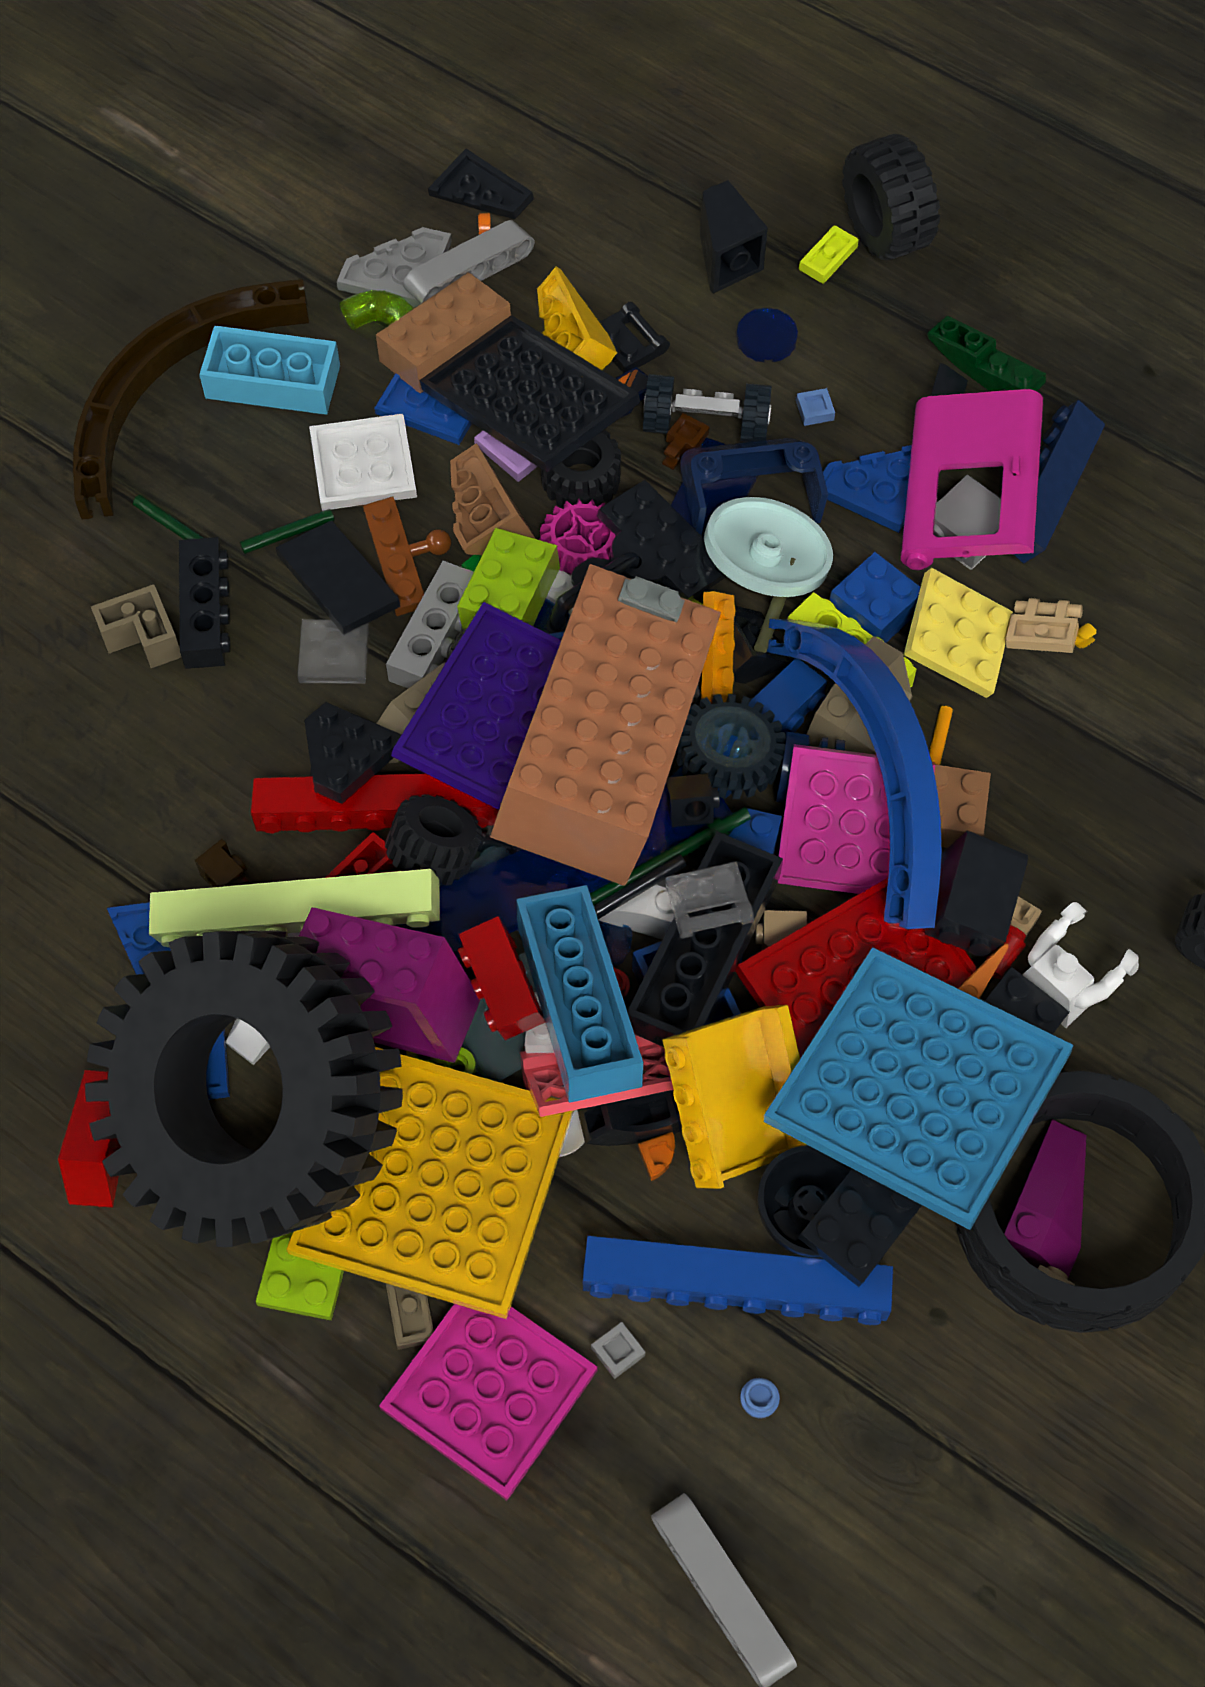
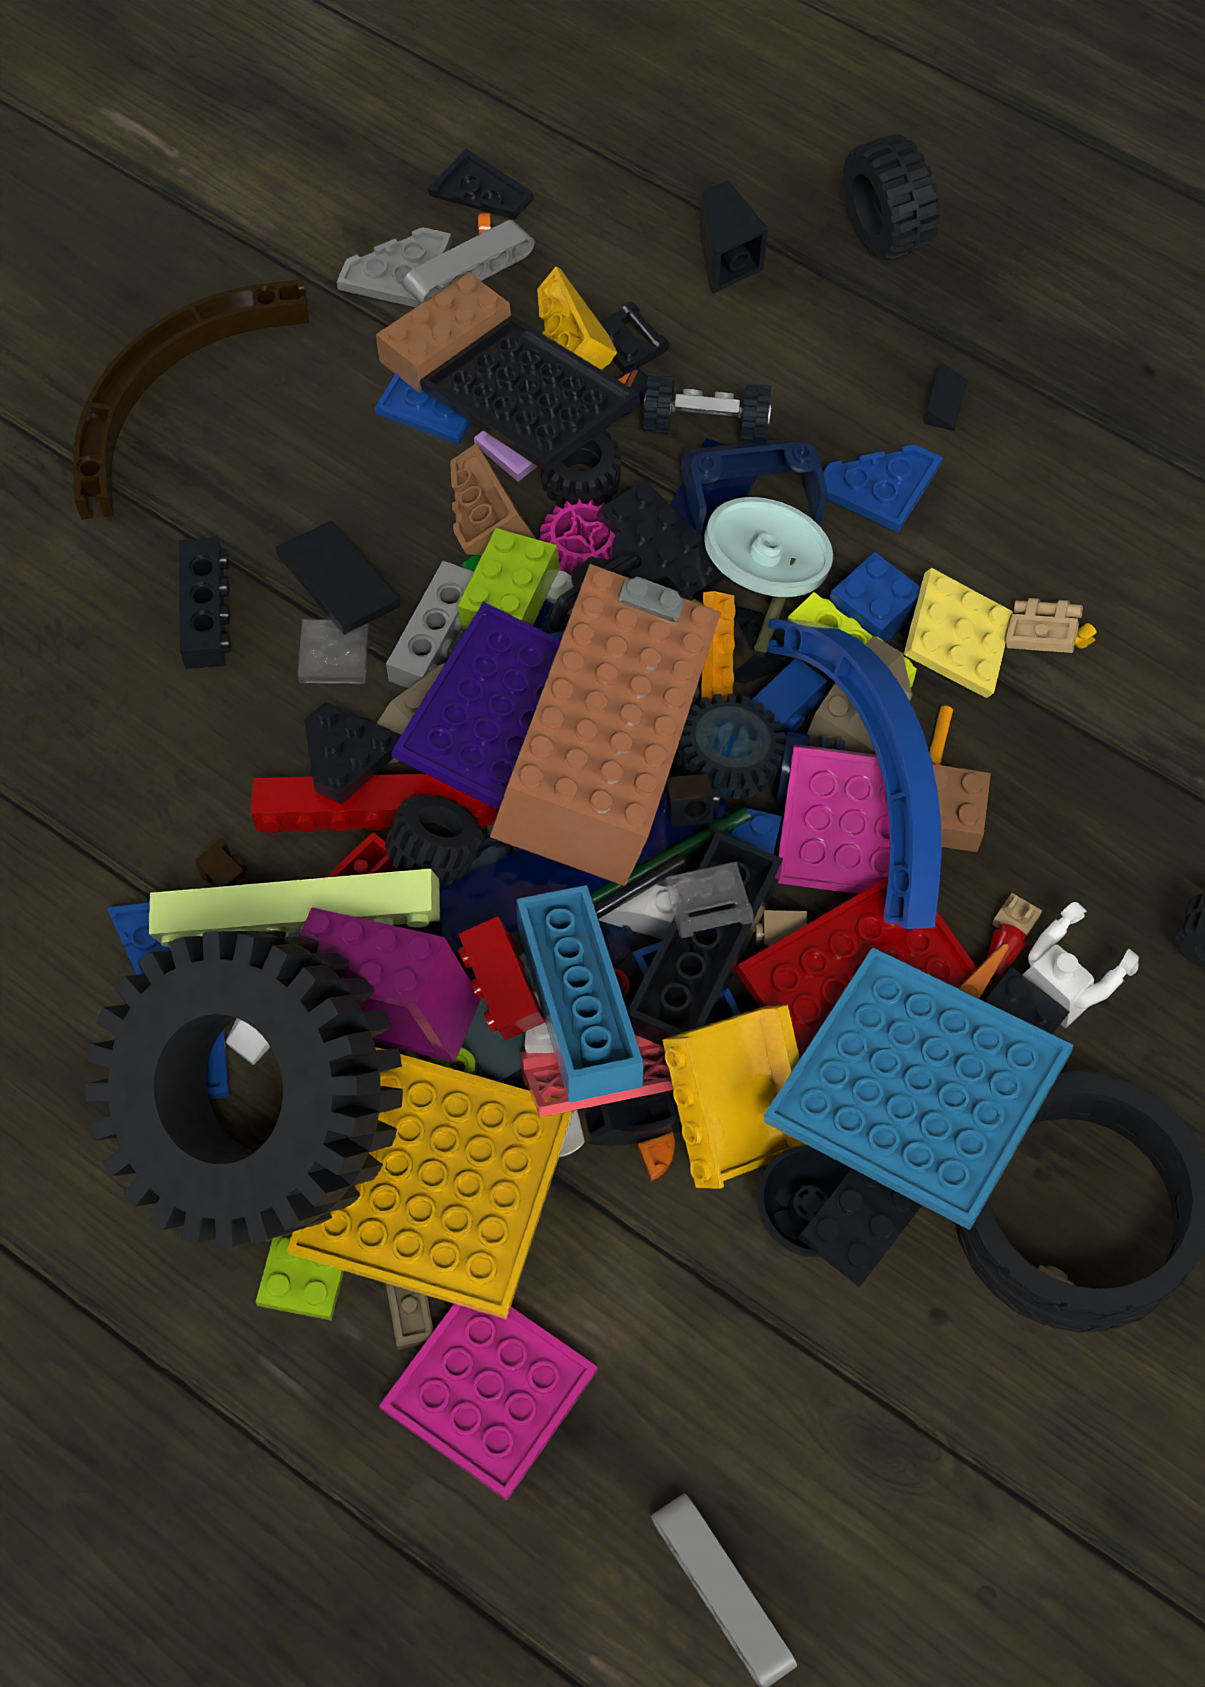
red wedge [58,1070,121,1208] -> none
dark tan brick [91,584,181,668] -> none
dark green bar [133,495,204,540] -> none
medium azure brick [199,326,340,415] -> none
dark green bar [239,509,334,554] -> none
white plate [309,414,417,511] -> none
clear neon green cylinder [339,290,414,330] -> none
dark orange plate [363,496,451,616] -> none
blue brick [583,1236,893,1325] -> none
light grey plate [591,1322,645,1379] -> none
reddish brown plate [662,413,710,470] -> none
clear blue tile [737,308,798,362] -> none
medium blue plate [740,1378,780,1418] -> none
medium blue plate [796,388,835,426] -> none
neon yellow plate [799,225,859,284] -> none
dark pink piece [901,389,1043,570] -> none
black slope [925,830,1028,958] -> none
dark green slope [928,315,1046,392] -> none
light grey piece [934,474,1001,570] -> none
magenta wedge [1003,1120,1087,1280] -> none
dark blue brick [1013,400,1105,564] -> none

